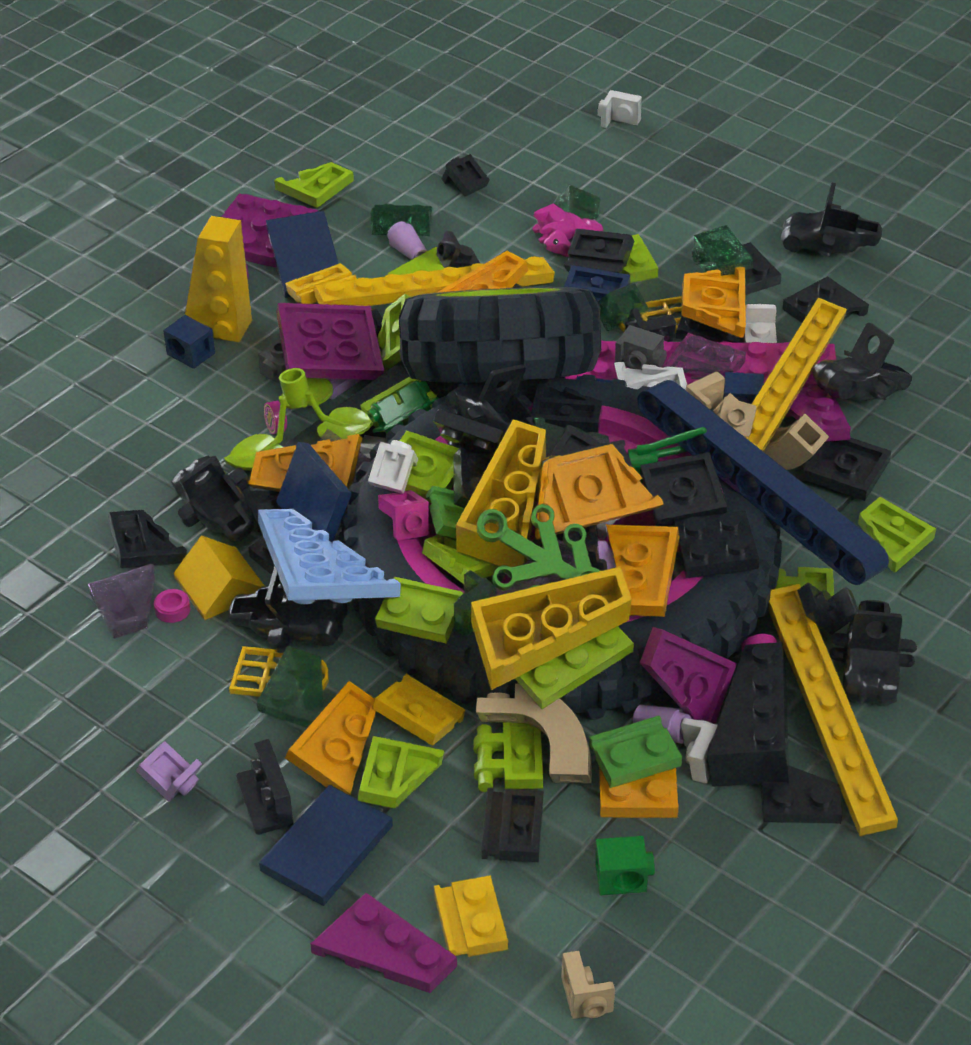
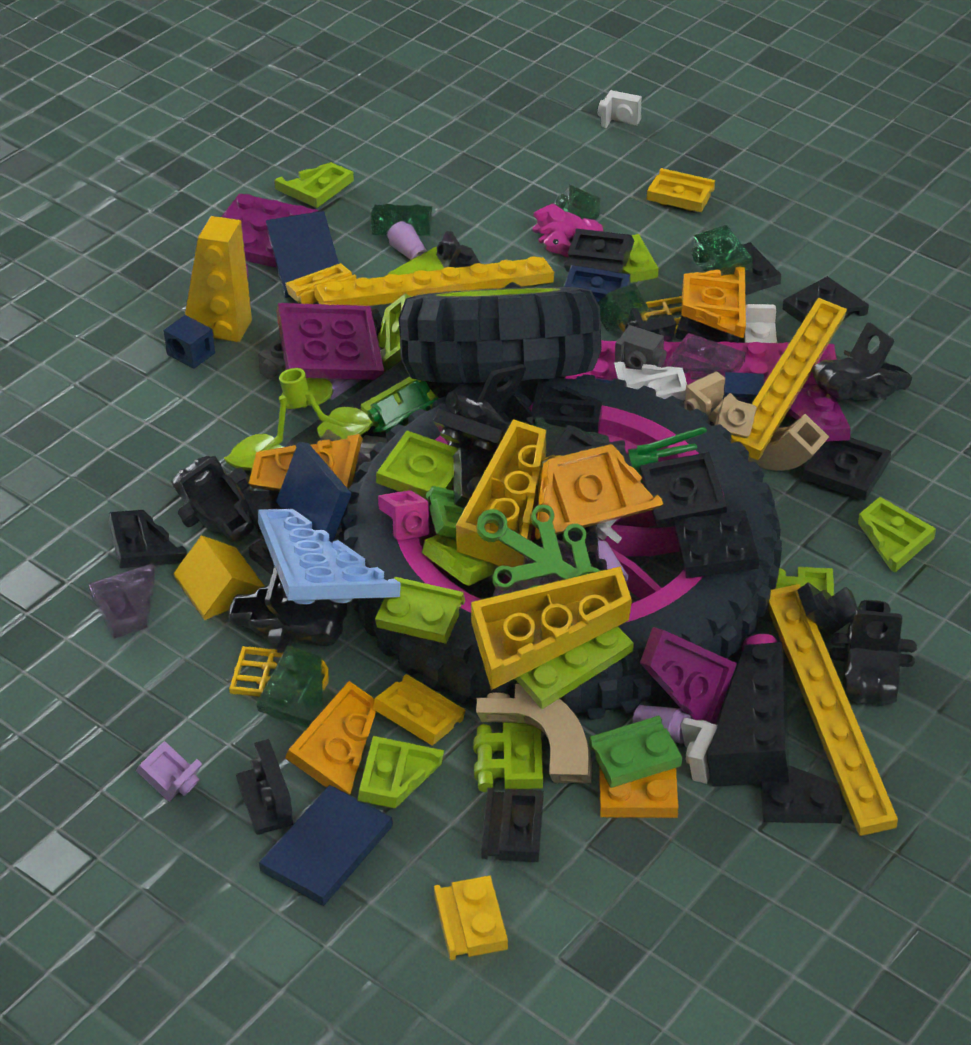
dark pink tile [154,589,191,623] -> none
dark pink tile [264,400,287,434] -> none
magenta wing [310,893,457,993] -> none
white bracket [368,440,418,494] -> none
light orange wing [437,250,528,293] -> none
black bracket [441,154,490,196] -> none
clear green bracket [454,570,496,637] -> none
tan bracket [561,951,615,1019] -> none
green brick [595,836,655,895] -> none
light orange wing [606,525,679,617] -> none
dark blue beam [637,380,889,585] -> none
black piece [781,182,882,257] -> none
none -> yellow plate [647,168,715,212]

